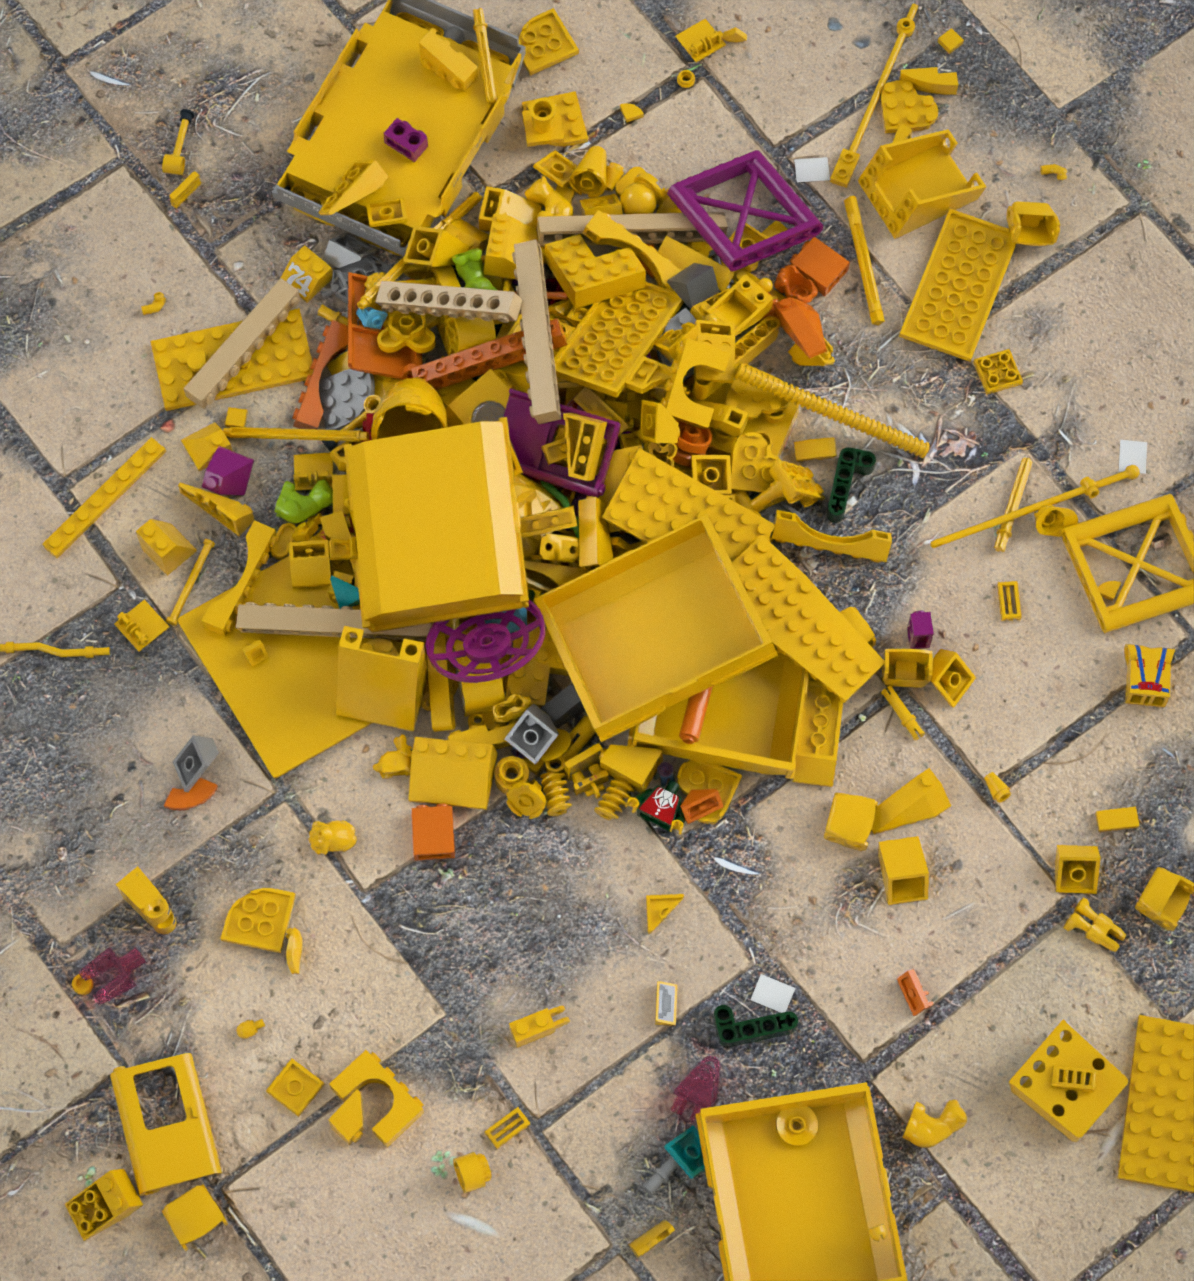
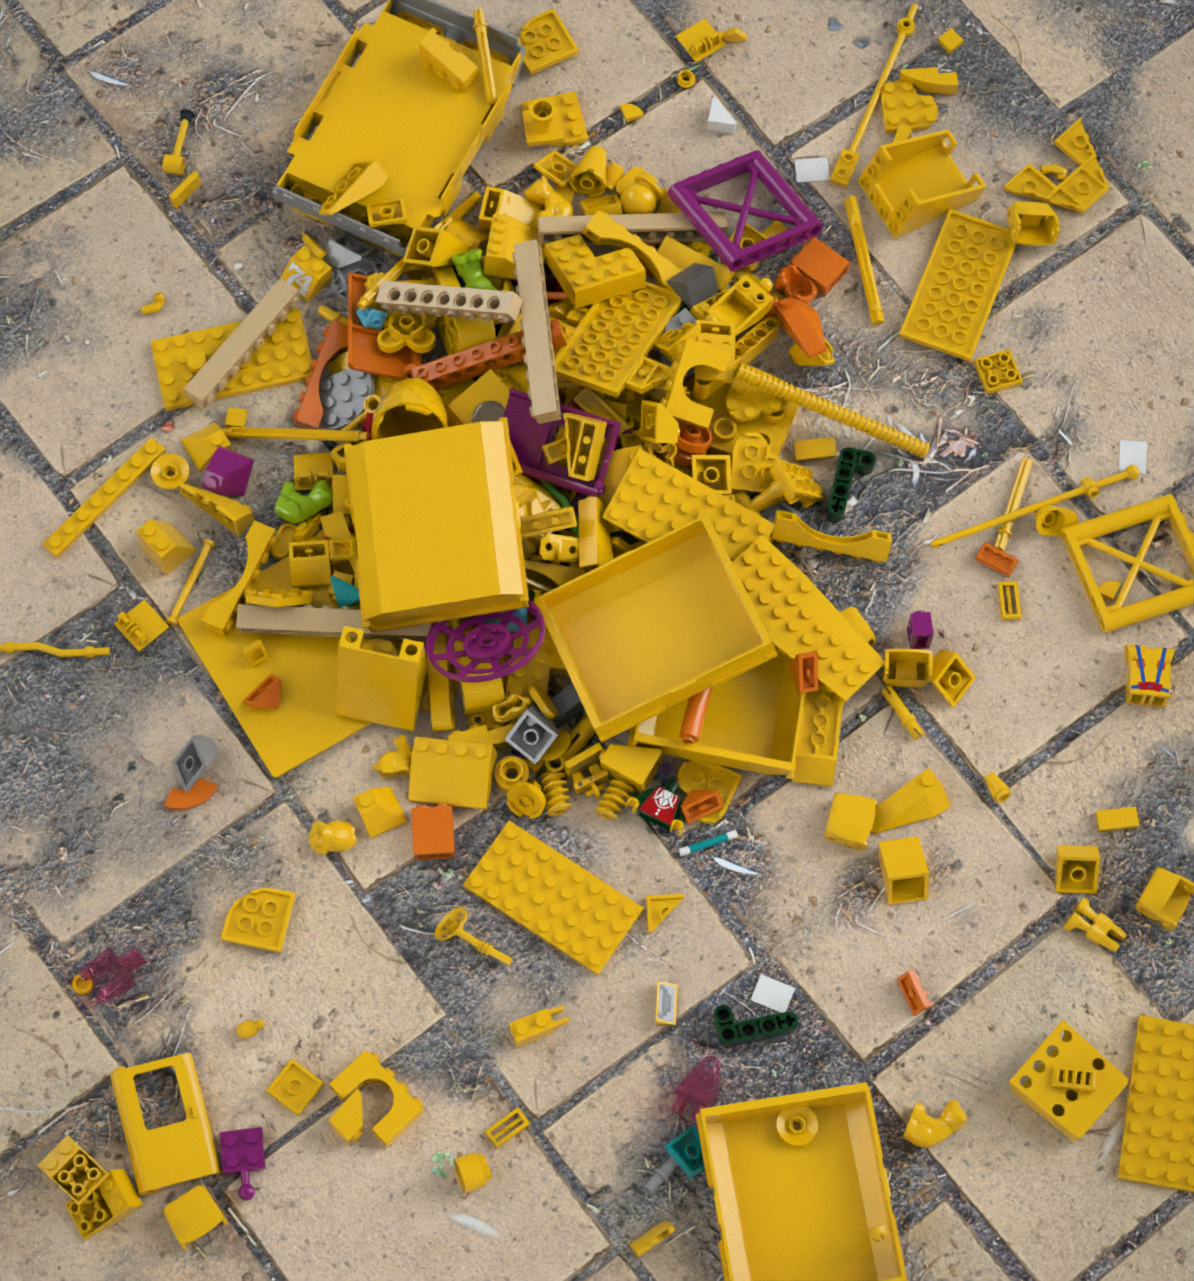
yellow piece [115,866,177,935] -> none
yellow arm [285,927,303,974] -> none
magenta brick [383,118,428,162] -> none
yellow slope [693,399,748,437] -> none
none -> yellow slope [37,1135,110,1206]
none -> yellow dish [151,453,190,490]
none -> magenta plate [219,1127,266,1201]
none -> orange slope [243,674,282,708]
none -> yellow plate [245,587,313,607]
none -> yellow piece [301,231,327,259]
none -> yellow slope [352,786,408,839]
none -> yellow dish [435,907,513,966]
none -> yellow plate [463,820,644,976]
none -> yellow tile [529,683,558,720]
none -> teal bar [678,830,738,856]
none -> white slope [707,96,737,134]
none -> orange slope [790,651,818,693]
none -> orange plate [974,542,1019,578]
none -> yellow wing [1003,118,1110,214]

